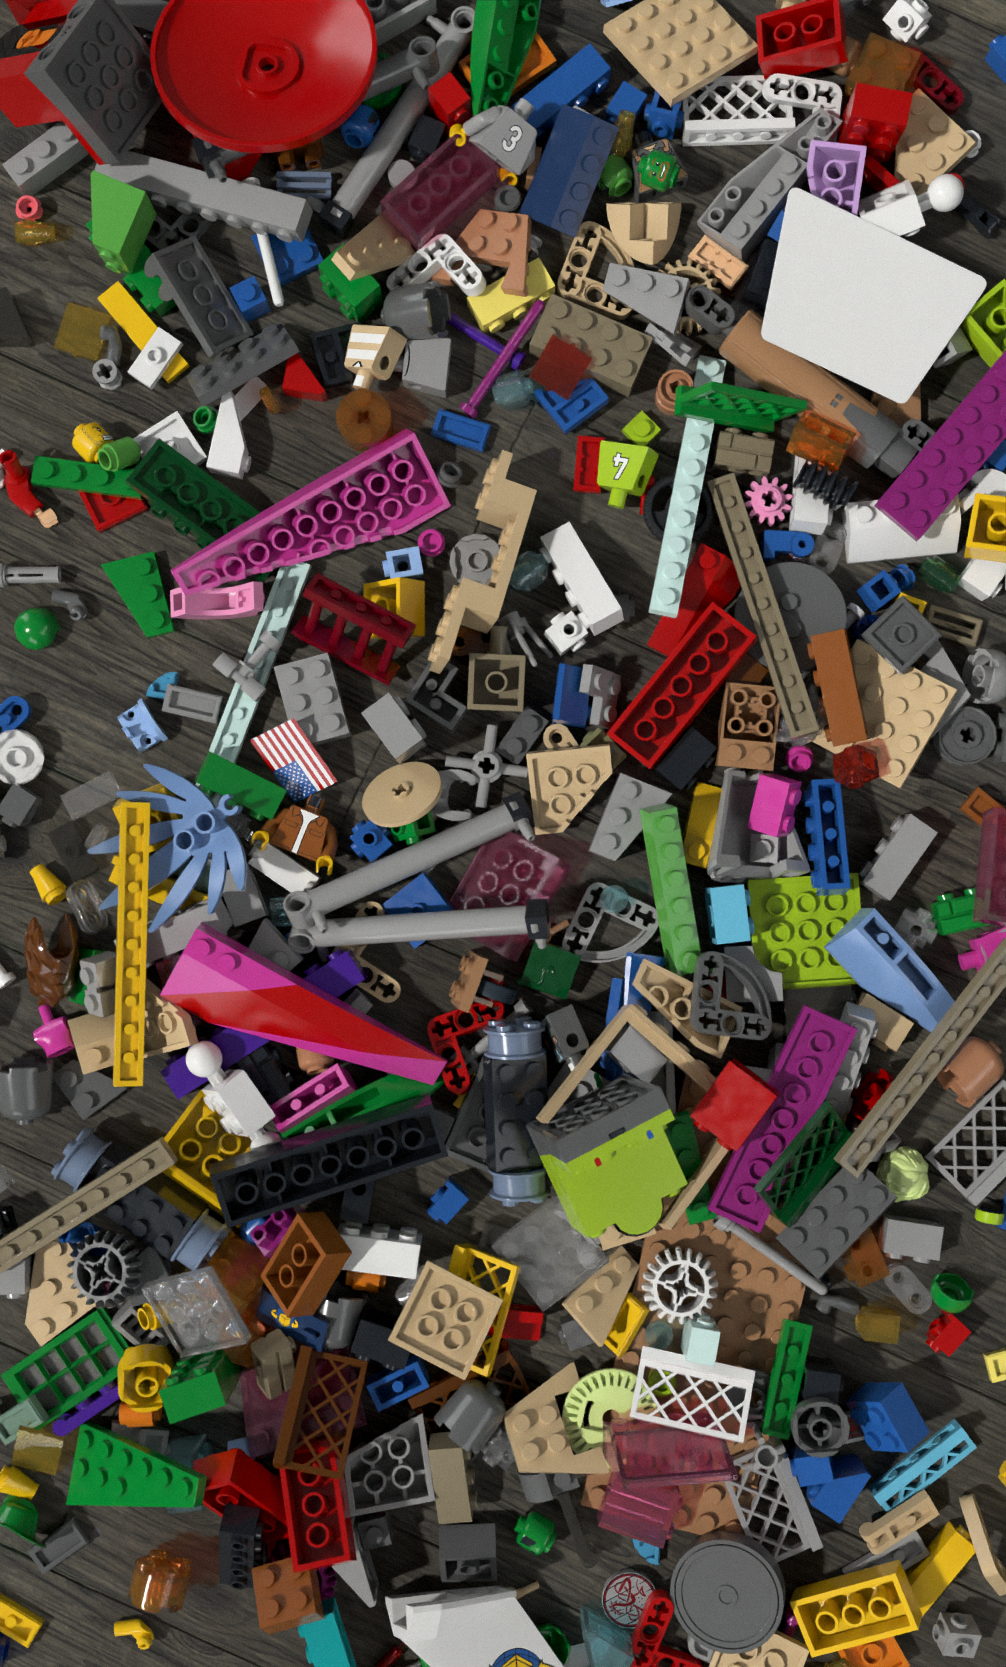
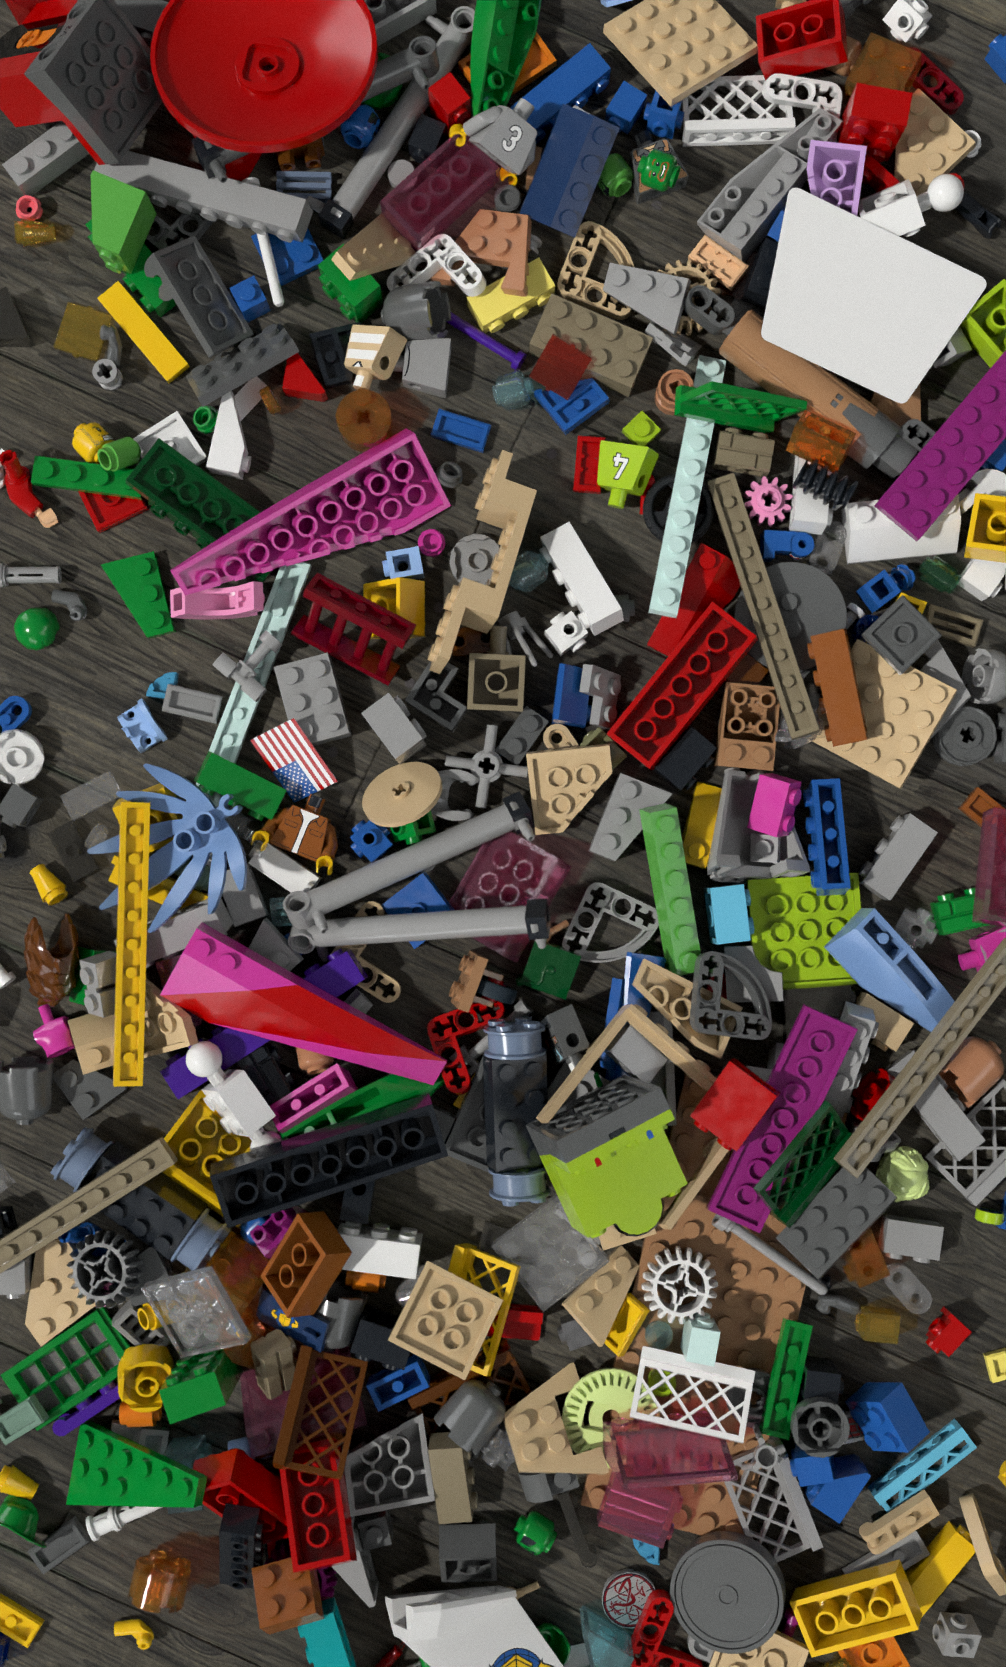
clear yellow piece [11,1425,65,1476] -> none
clear plate [66,879,108,934] -> none
white plate [128,327,183,390] -> none
blue brick [427,1176,470,1224] -> none
magenta bar [459,299,545,419] -> none
clear light blue plate [600,885,628,913] -> none
tan brick [607,202,682,265] -> none
clear yellow cone [610,110,636,156] -> none
green plate [664,1110,716,1225] -> none
dark pink plate [785,745,813,772] -> none
clear red brick [832,744,879,789] -> none
green hair [930,1272,974,1313] -> none
none -> white pin [86,1506,163,1542]
none -> light grey brick [884,1050,986,1161]

